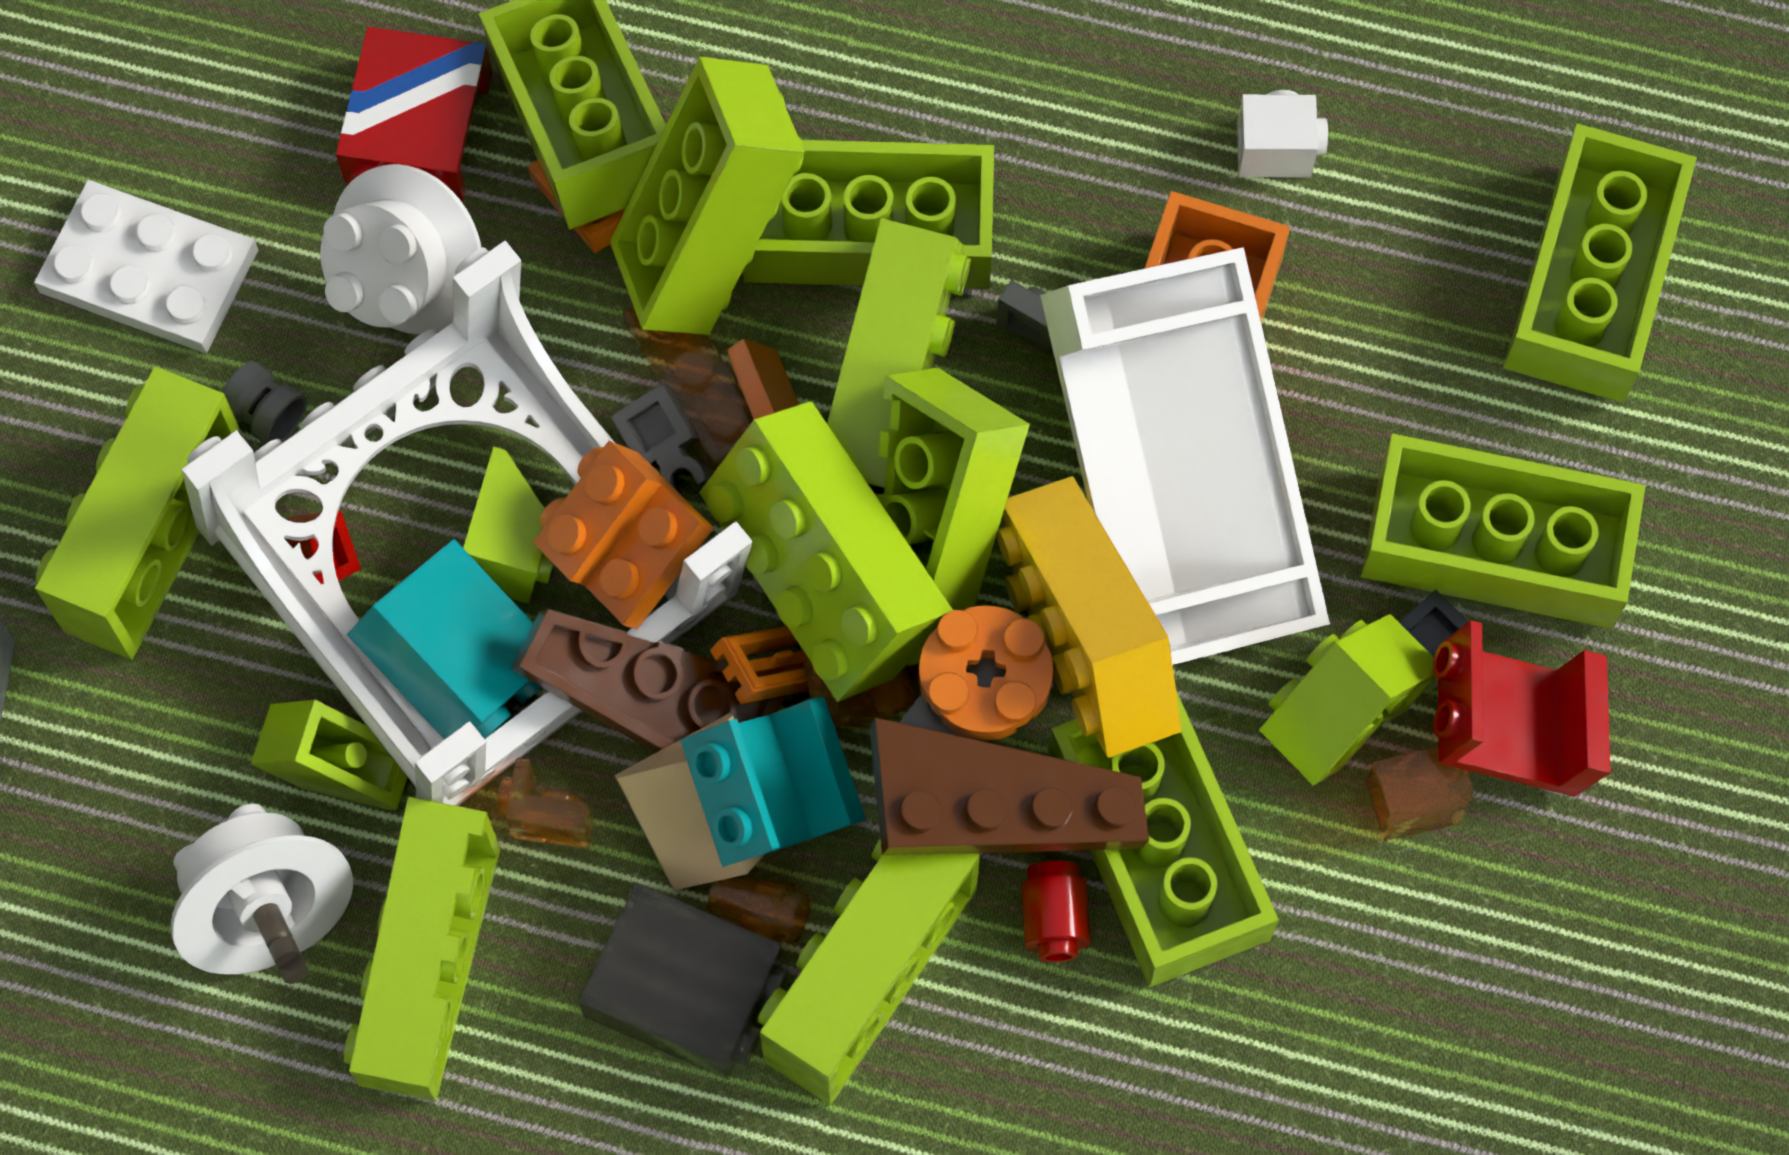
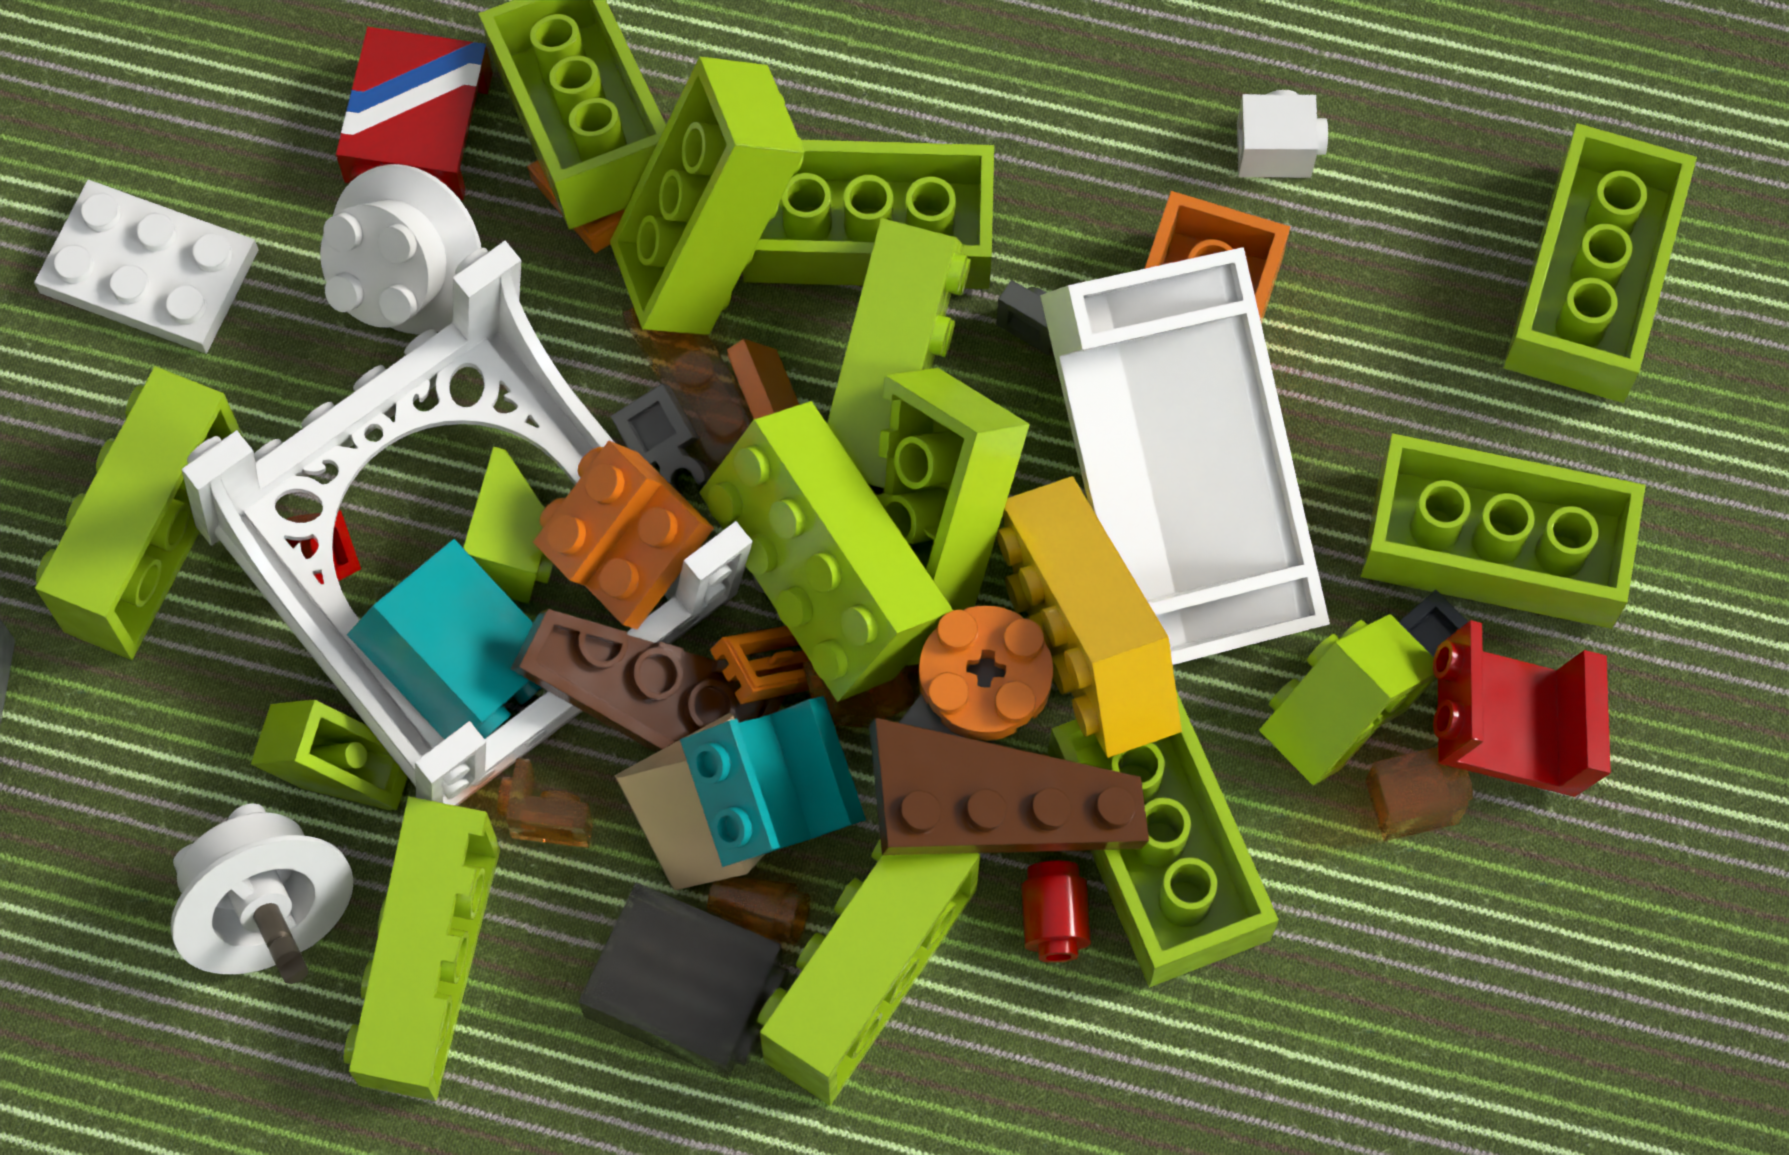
dark grey wheel [222,361,307,444] -> none

